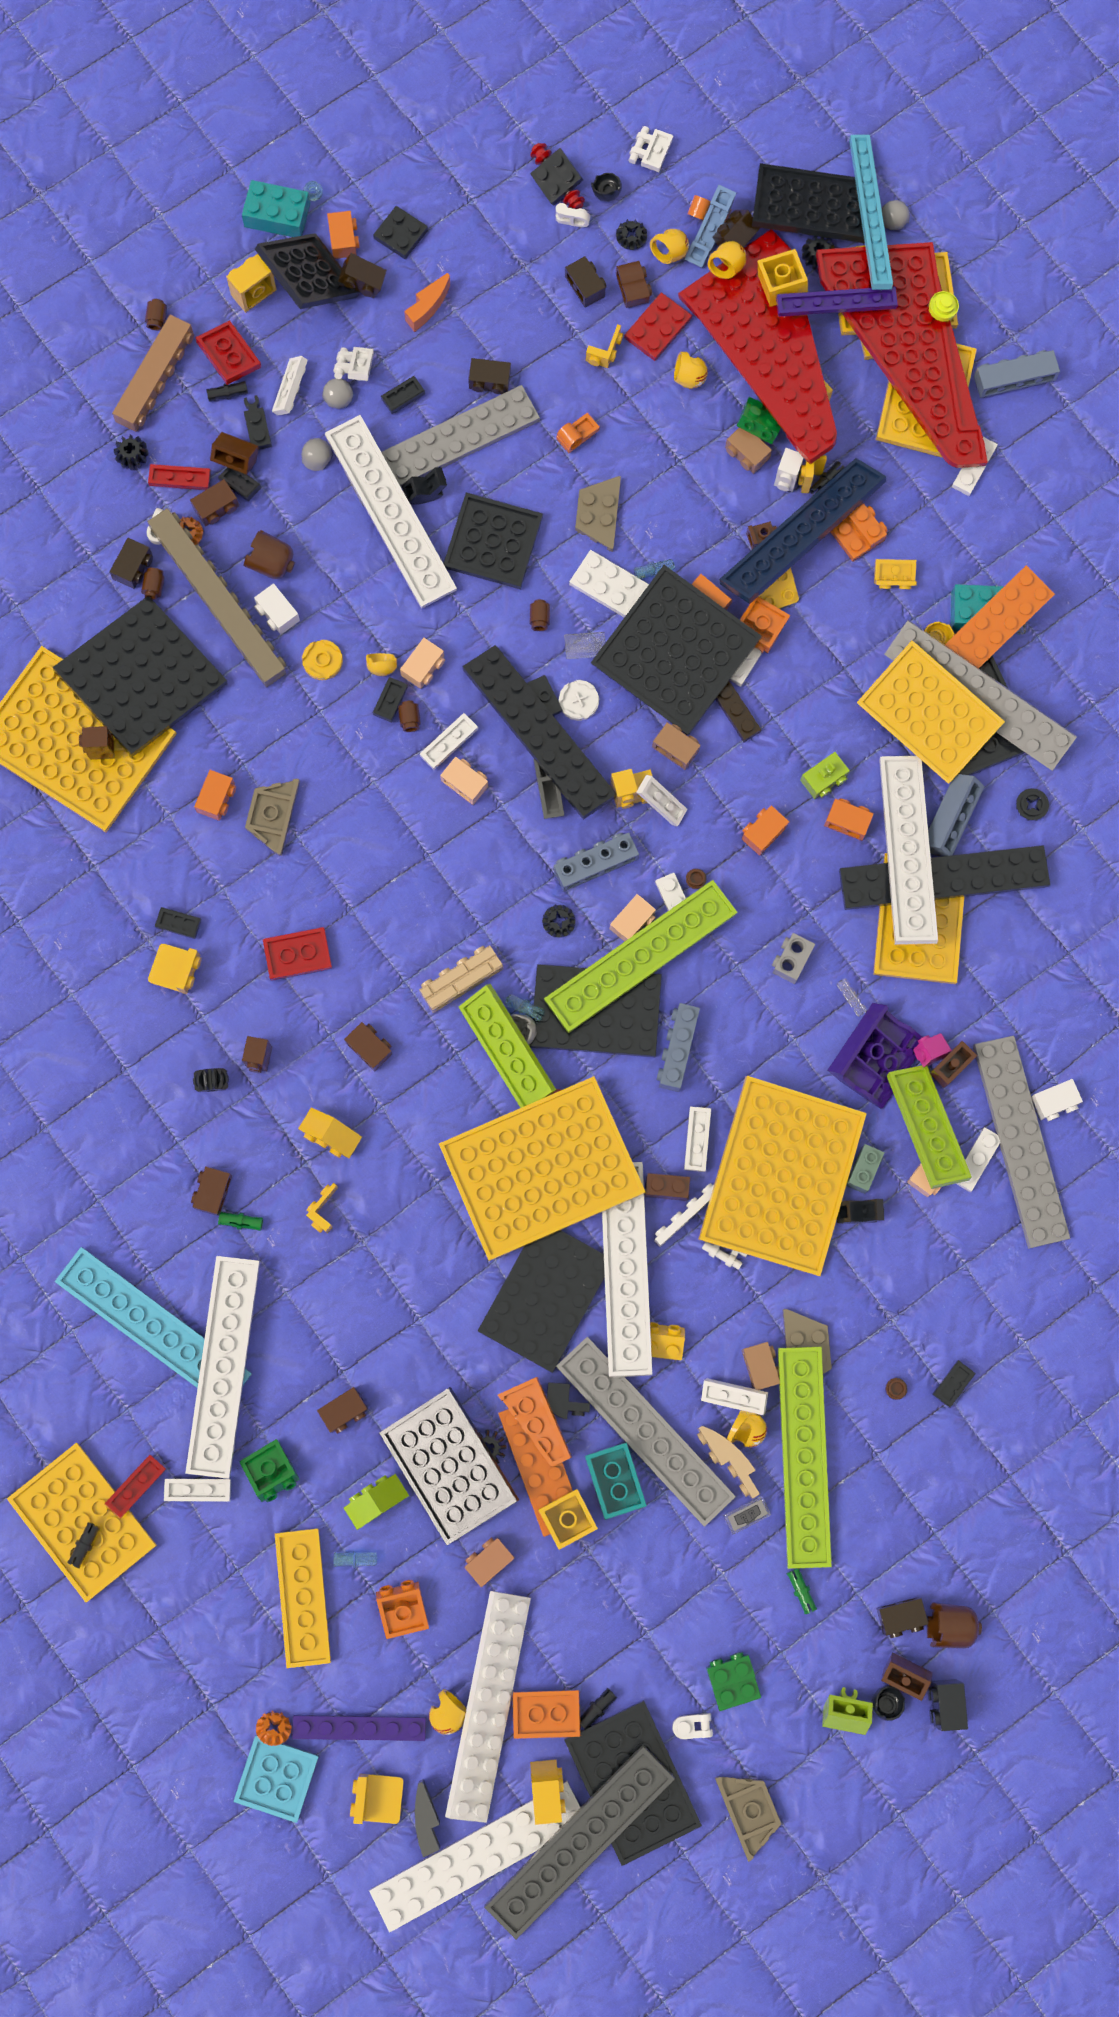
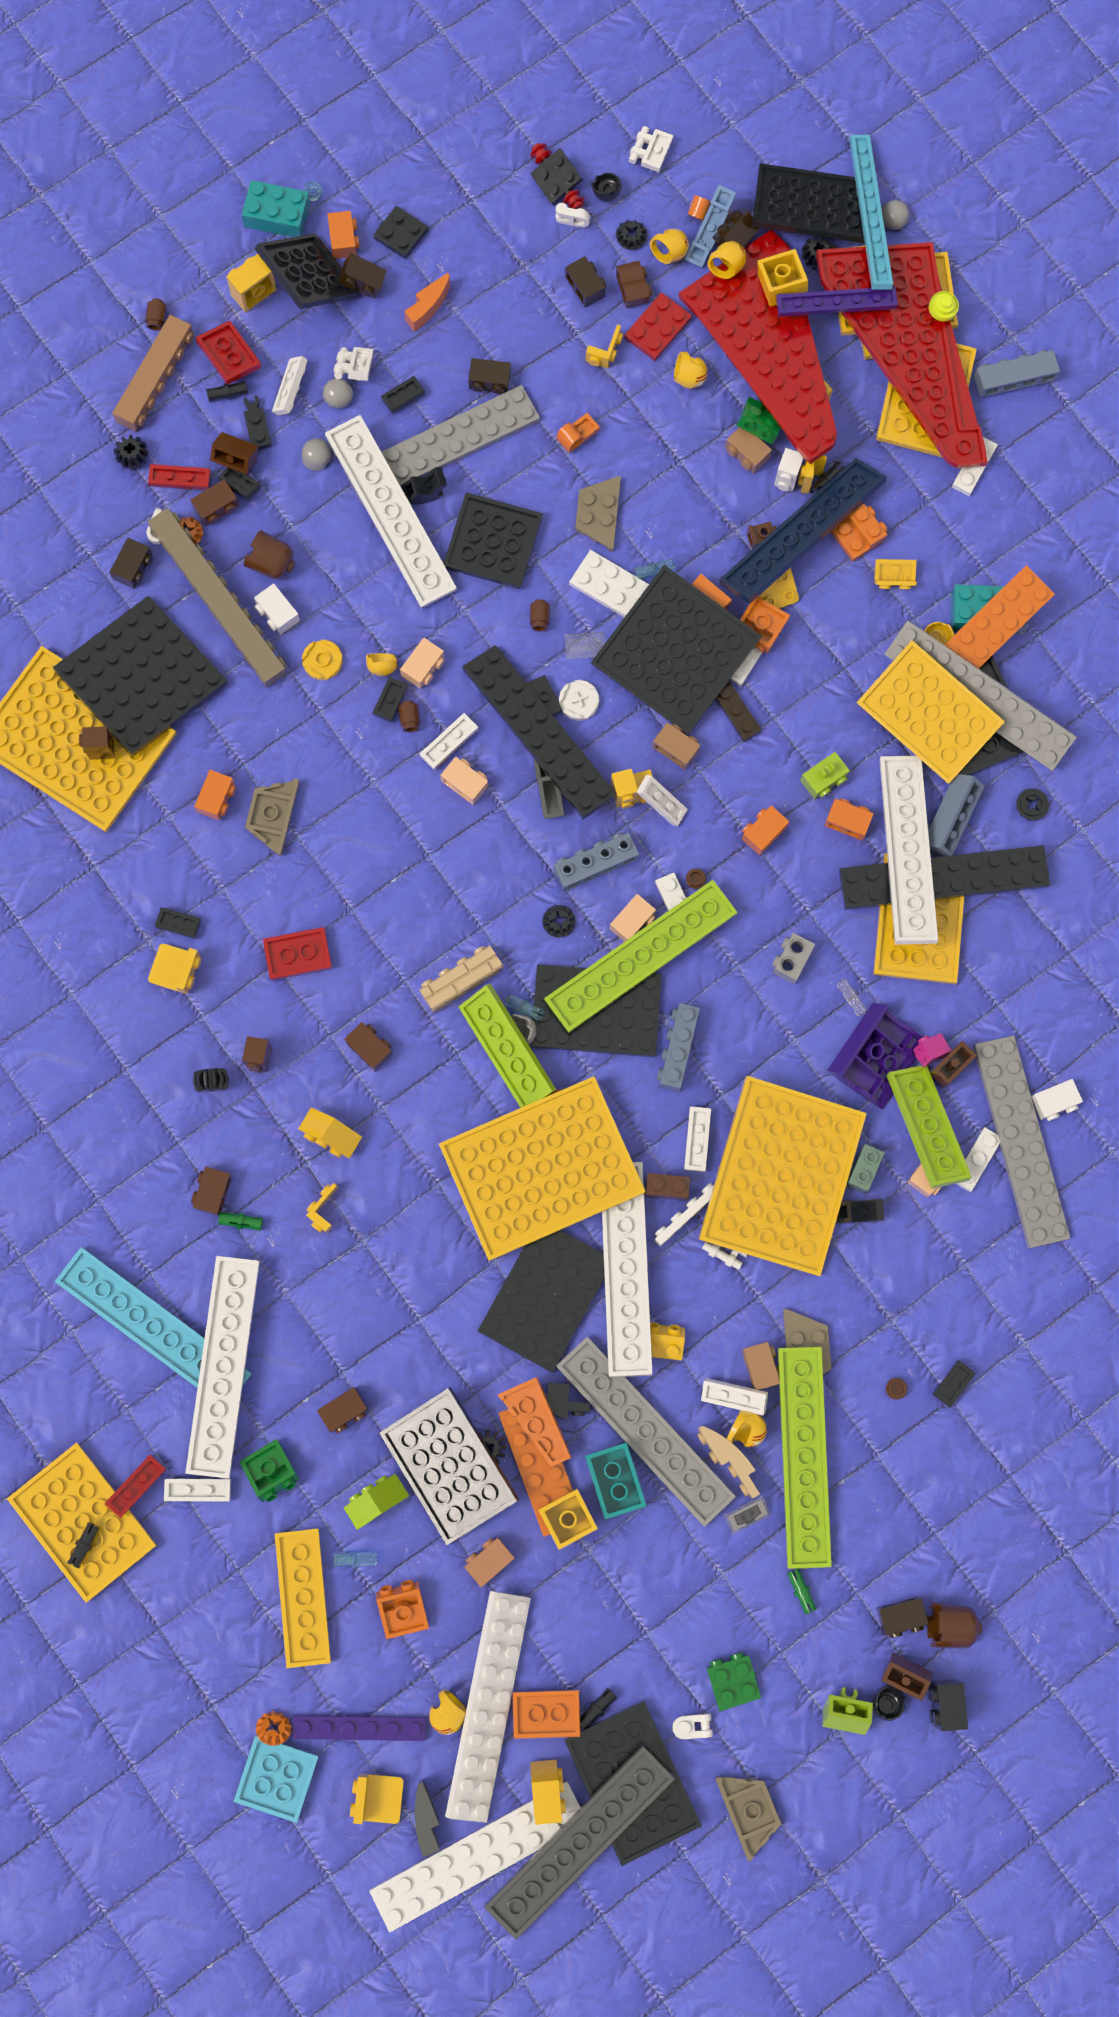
reddish brown brick [141,568,165,600] -> none

